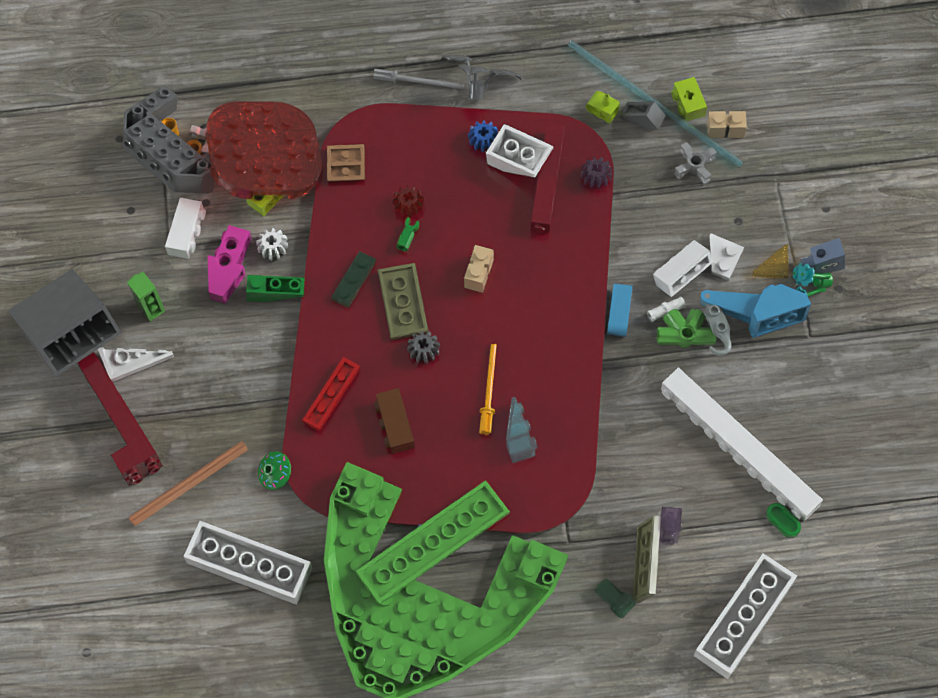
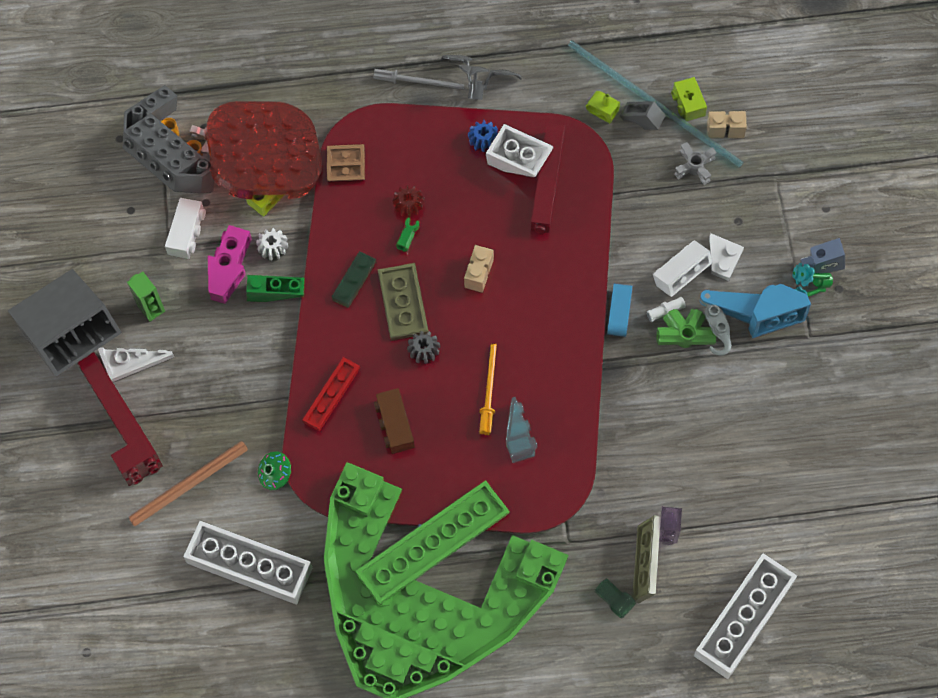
clear purple gear [581,156,612,188] -> none
white brick [661,368,823,521] -> none
clear yellow tile [752,244,788,278] -> none
green tile [766,503,801,538] -> none

